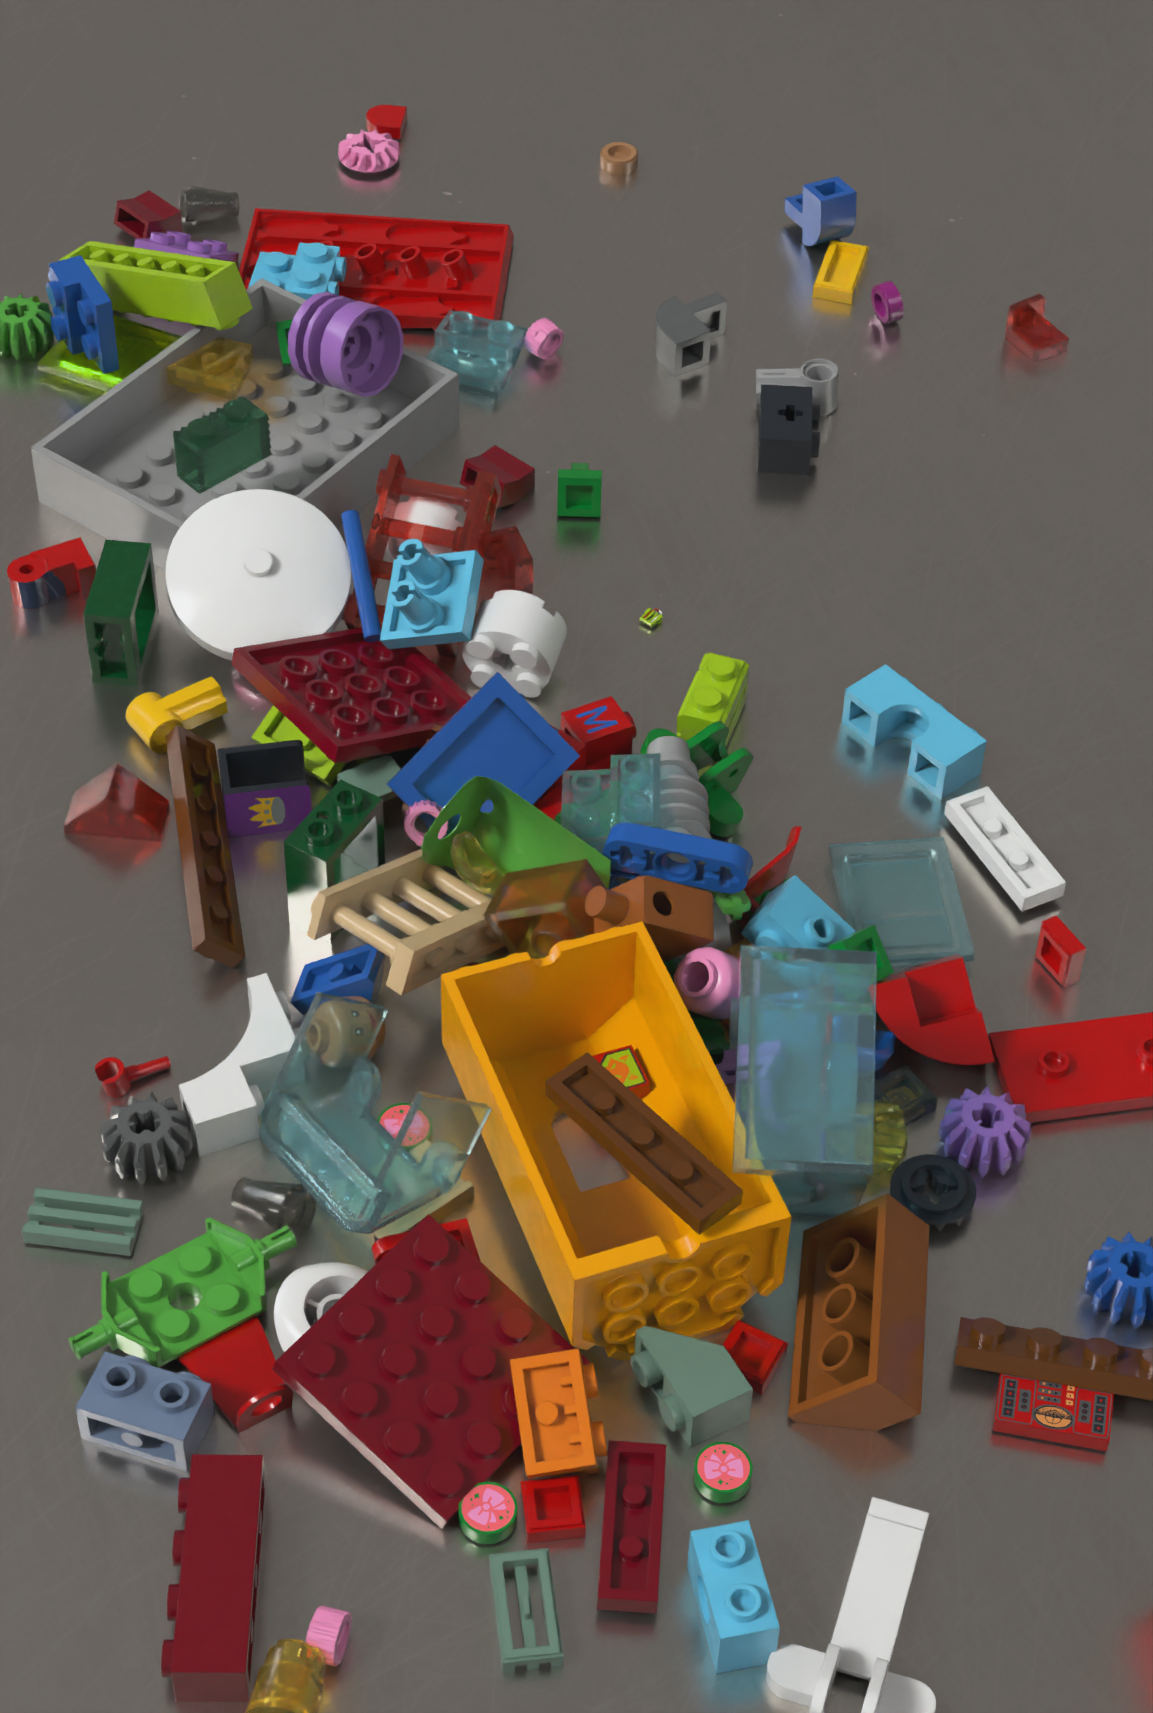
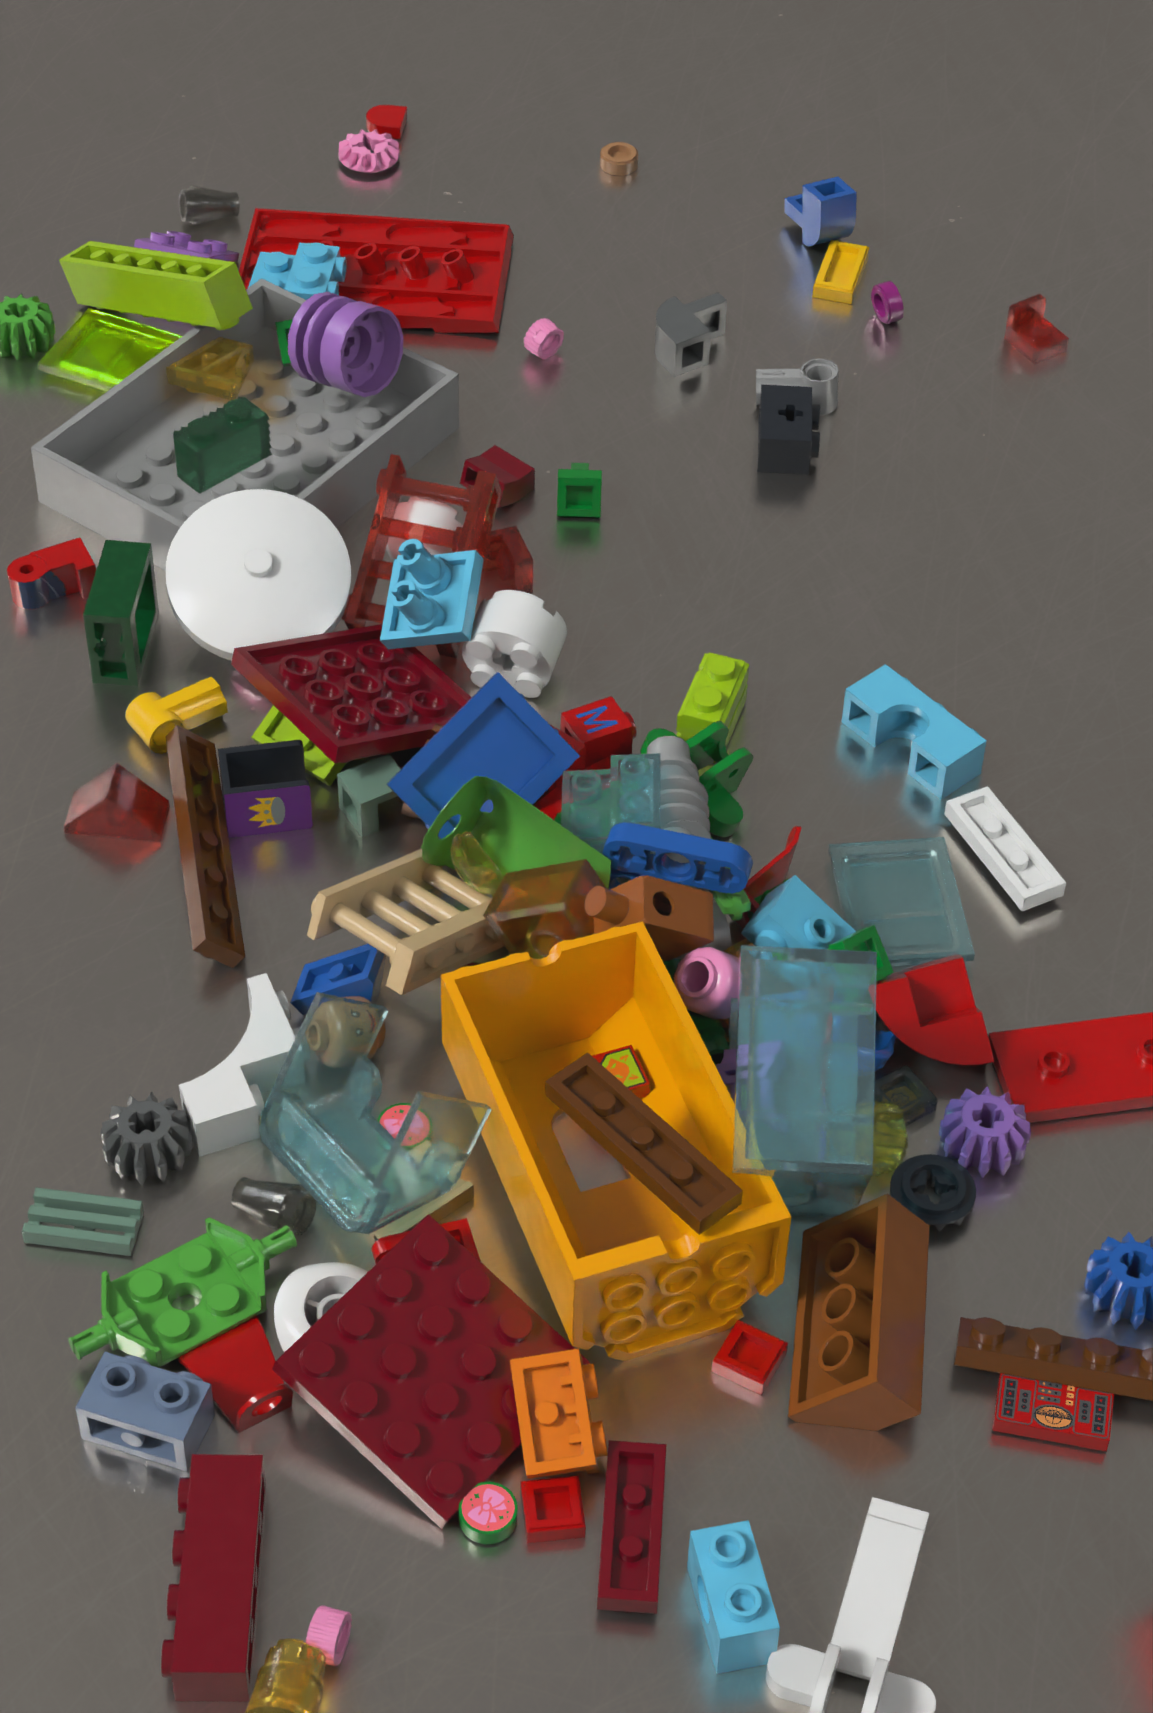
blue plate [46,255,119,374] -> none
red hand [95,1056,171,1098] -> none
dark red piece [113,190,183,239] -> none
dark green window [283,780,385,943] -> none
blue bar [341,510,381,642] -> none
bright pink axle [404,800,448,846] -> none
clear light blue slope [426,310,527,400] -> none
sand green tile [489,1548,564,1673] -> none
sand green slope [630,1326,753,1448] -> none
lime piece [639,608,663,628] -> none
tile [693,1442,753,1503] -> none
red tile [1035,915,1087,988] -> none

